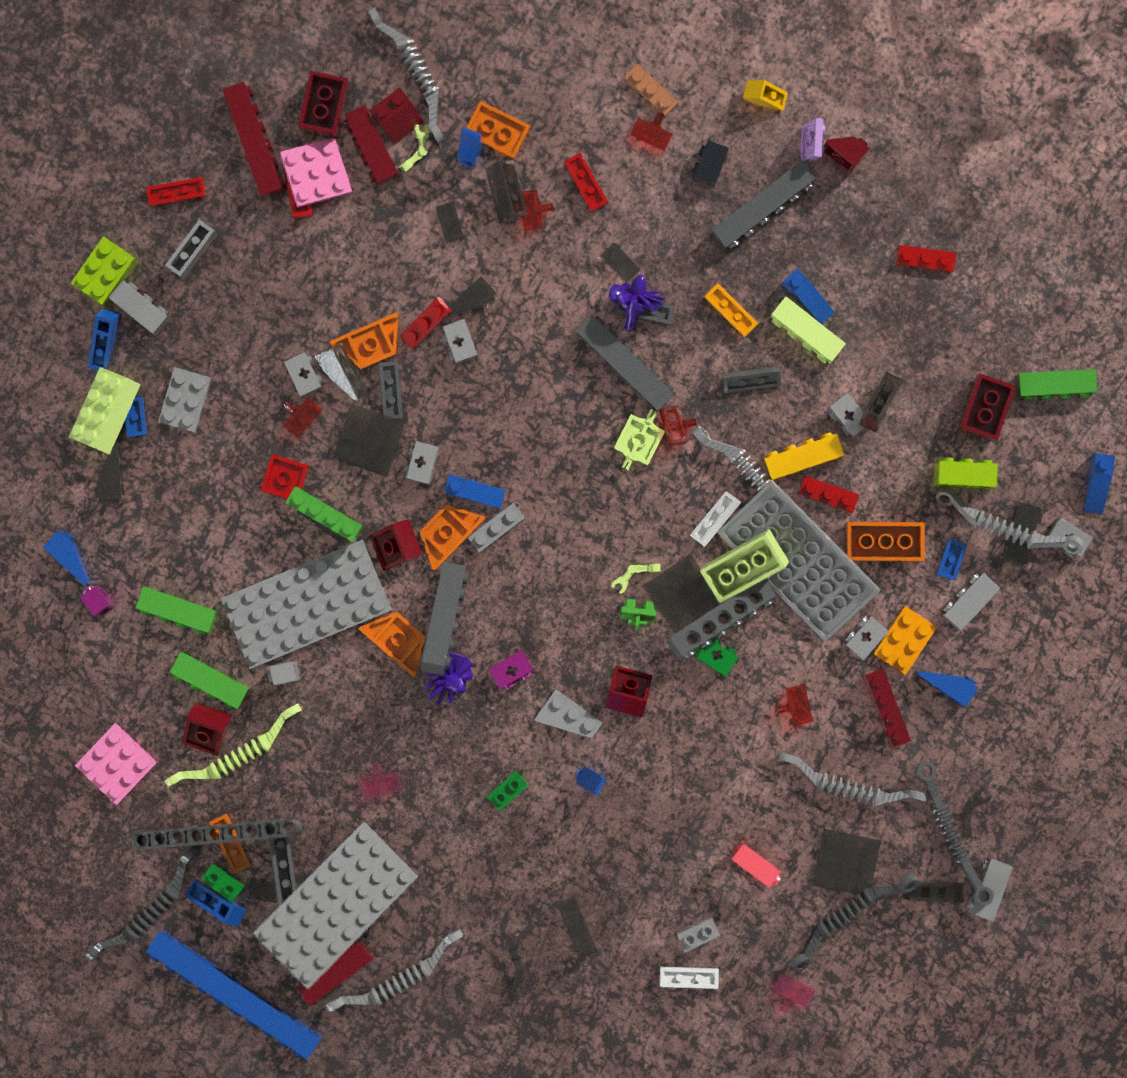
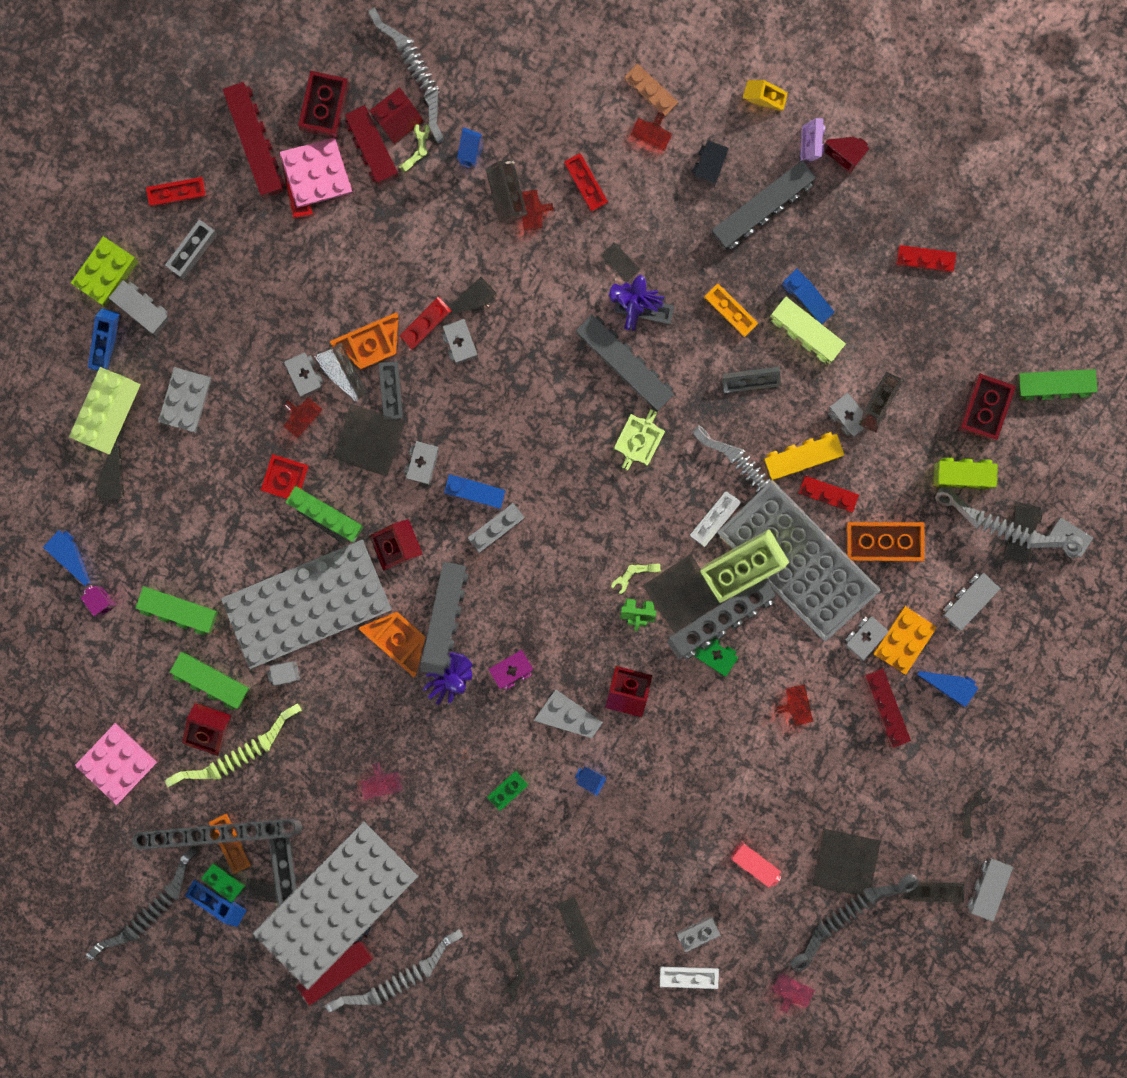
blue plate [125,397,147,438] -> none
blue brick [146,930,322,1059] -> none
orange wing [419,504,486,571] -> none
clear smoke tile [436,201,464,244] -> none
orange tile [466,101,531,161] -> none
clear red plate [659,405,697,446] -> none
light grey piece [778,752,929,807] -> none
dark grey piece [915,761,994,906] -> none
blue plate [936,538,967,581] -> none
blue slope [1083,453,1115,515] -> none

